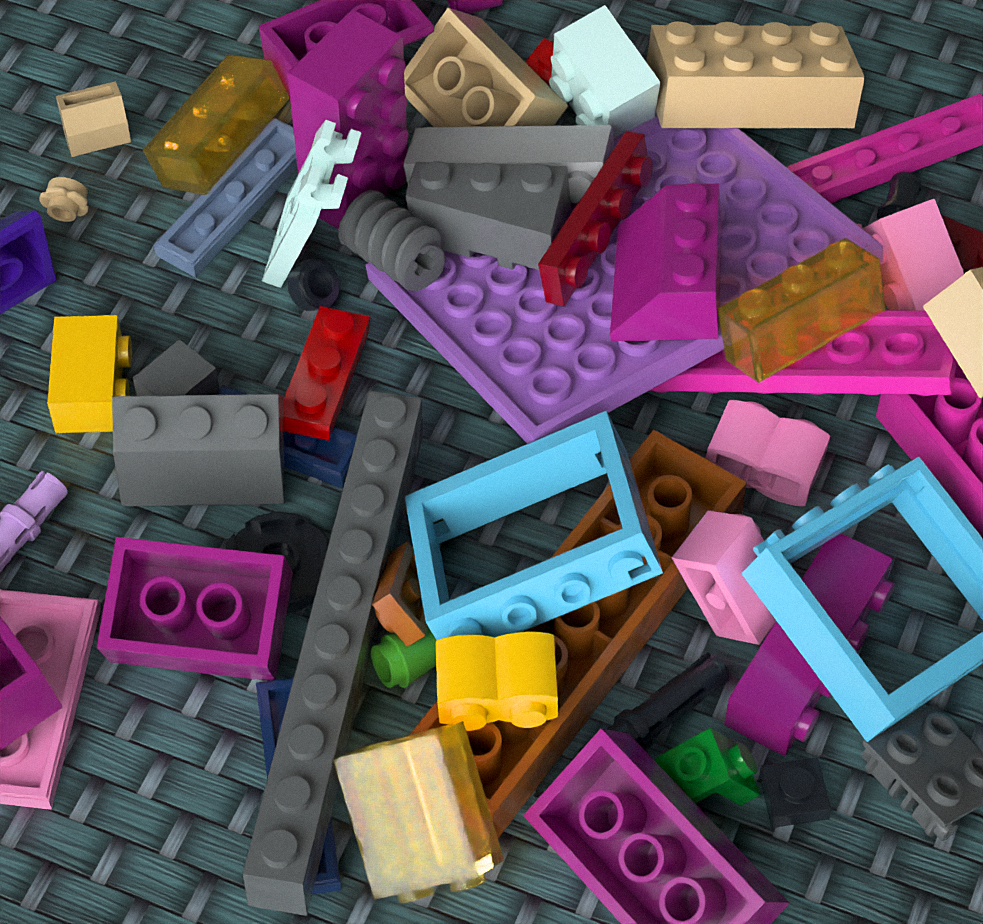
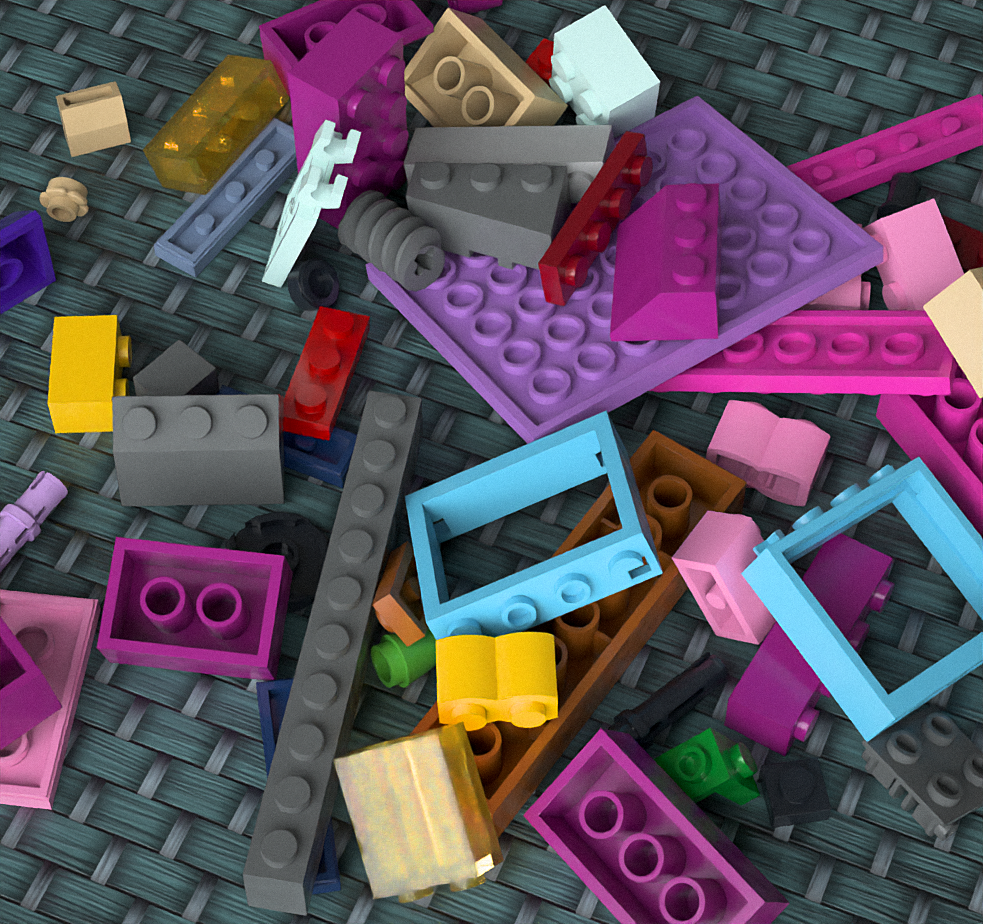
tan brick [646,21,865,128] -> none
clear yellow brick [717,238,885,383] -> none

